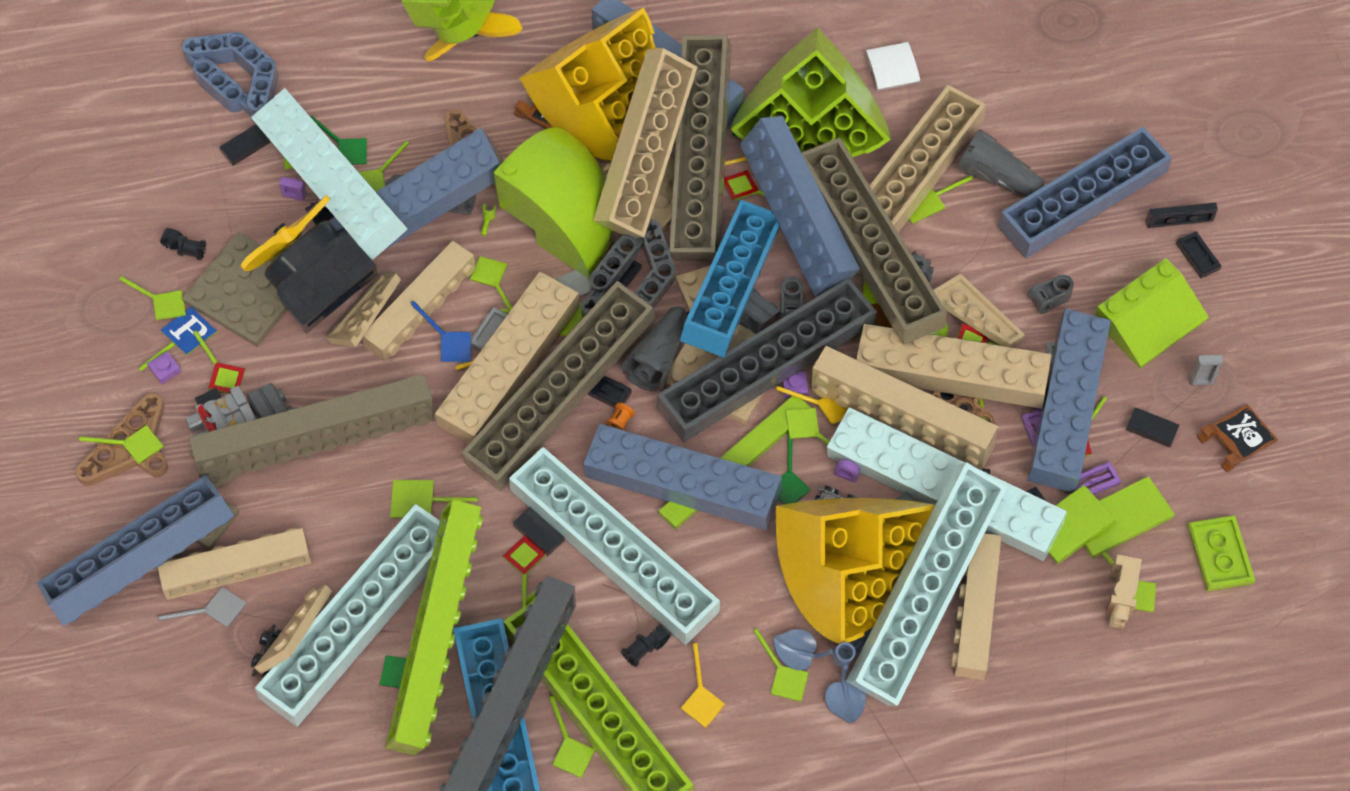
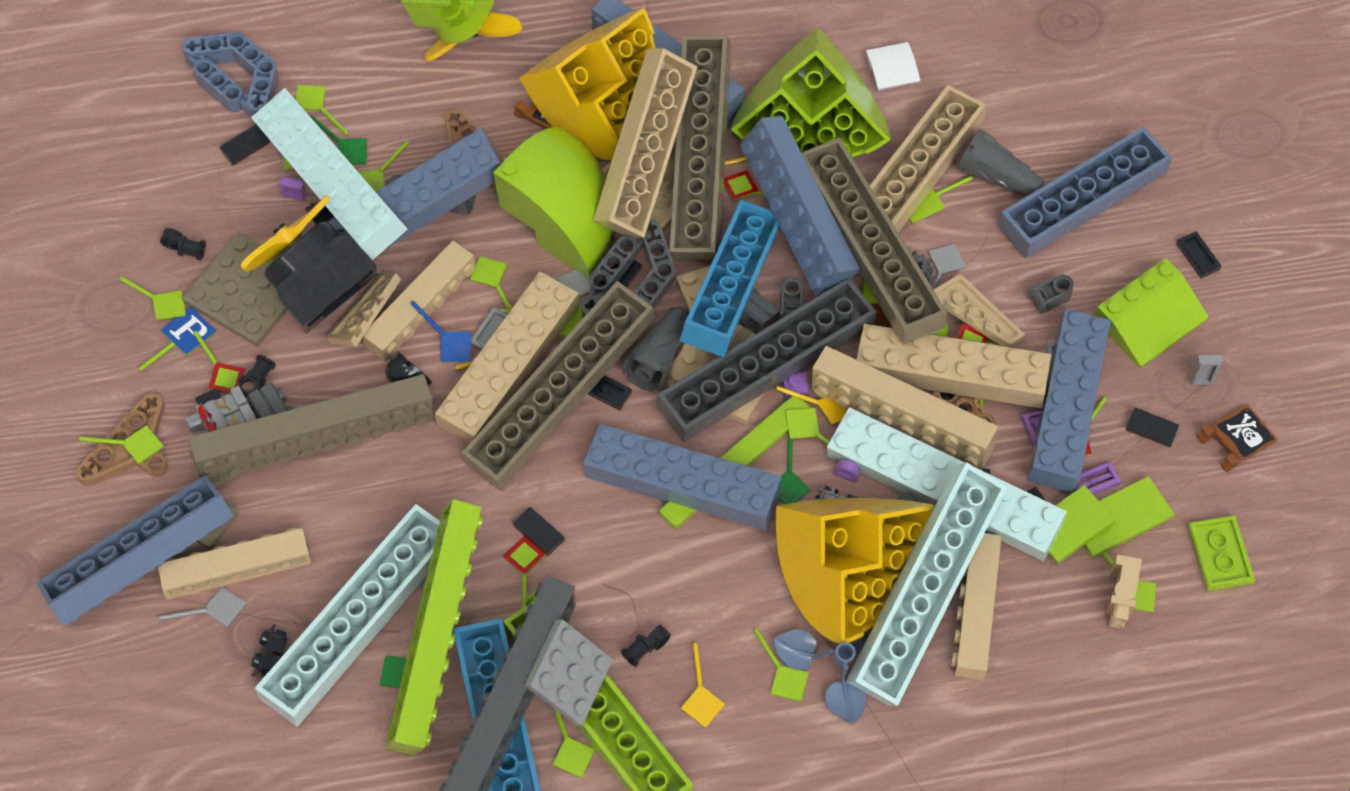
medium lavender plate [148,352,181,384] -> none
tan wing [254,585,332,674] -> none
lime piece [390,480,478,518] -> none
lime hand [481,203,496,236] -> none
light aqua brick [509,447,720,646] -> none
orange bush [605,403,635,431] -> none
black tile [1145,202,1218,228] -> none
none -> black connector [238,355,276,398]
none -> lime piece [296,85,348,135]
none -> black cylinder [385,351,432,386]
none -> light grey plate [524,619,613,725]
none -> light grey piece [928,244,966,290]

